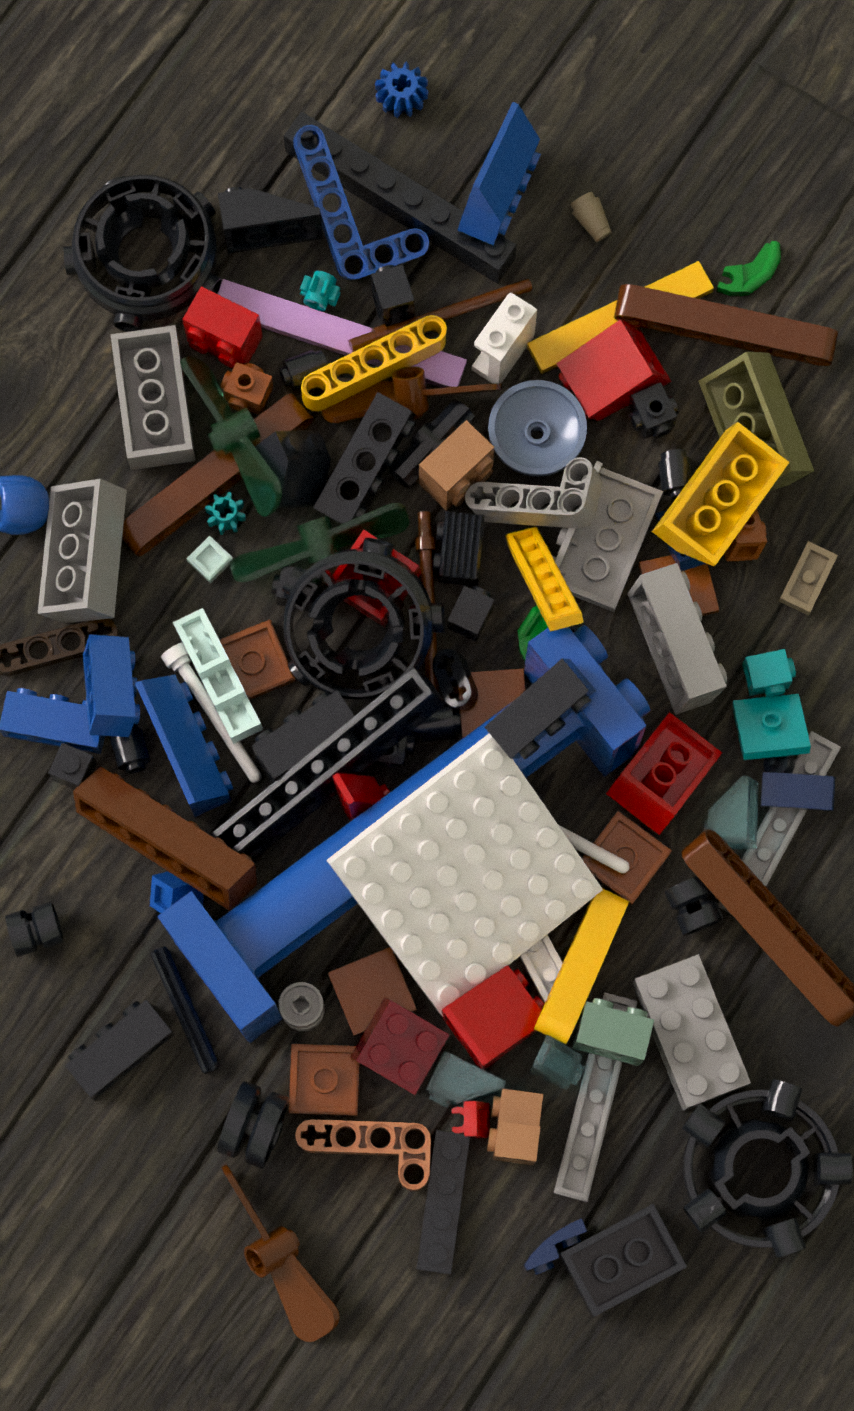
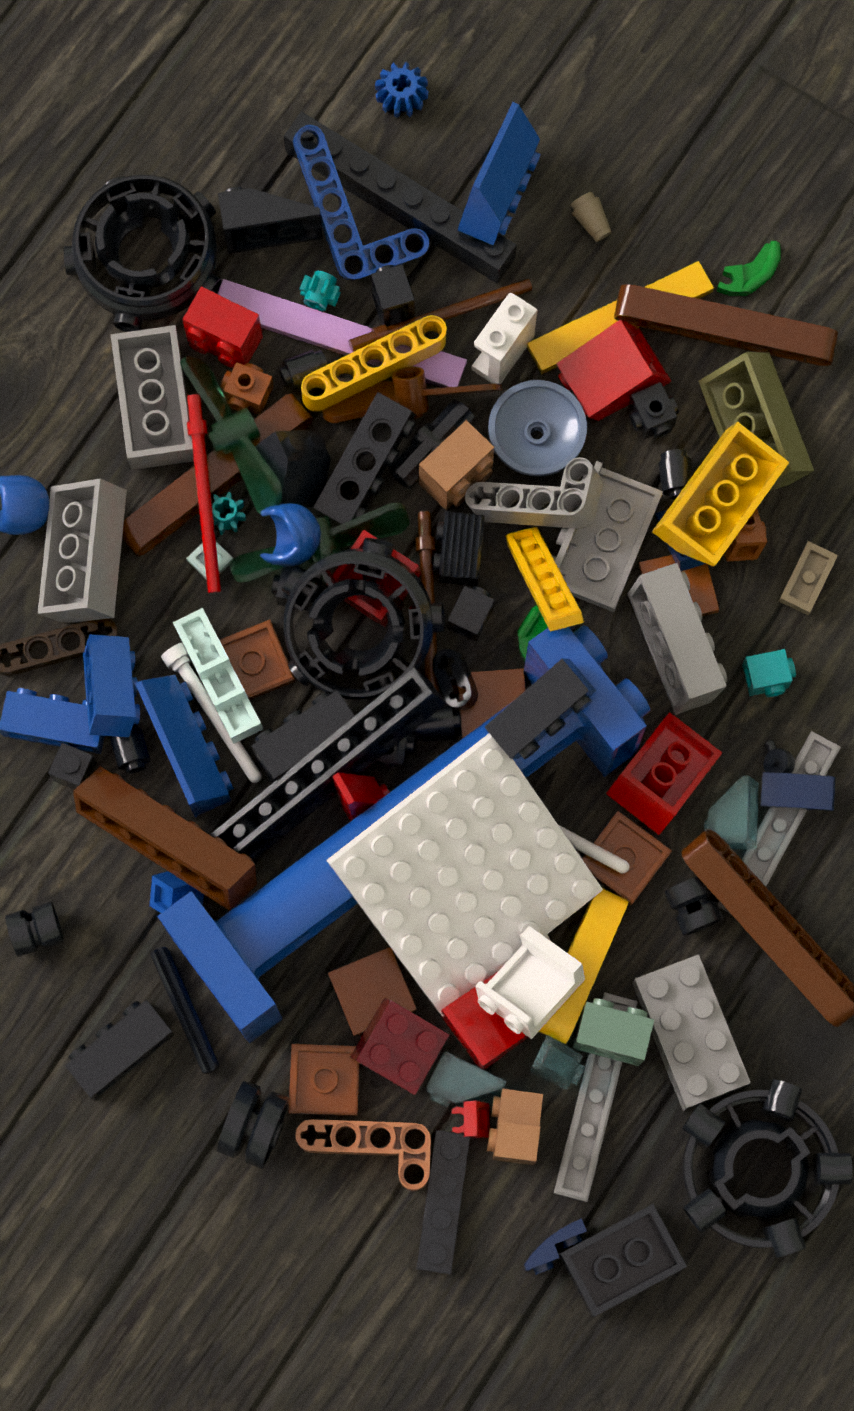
reddish brown piece [221,1164,340,1342] -> none
light grey wheel [279,982,325,1031] -> none
teal plate [732,694,811,760] -> none
none -> red bar [187,394,221,593]
none -> blue piece [260,503,321,566]
none -> white panel [475,926,585,1039]

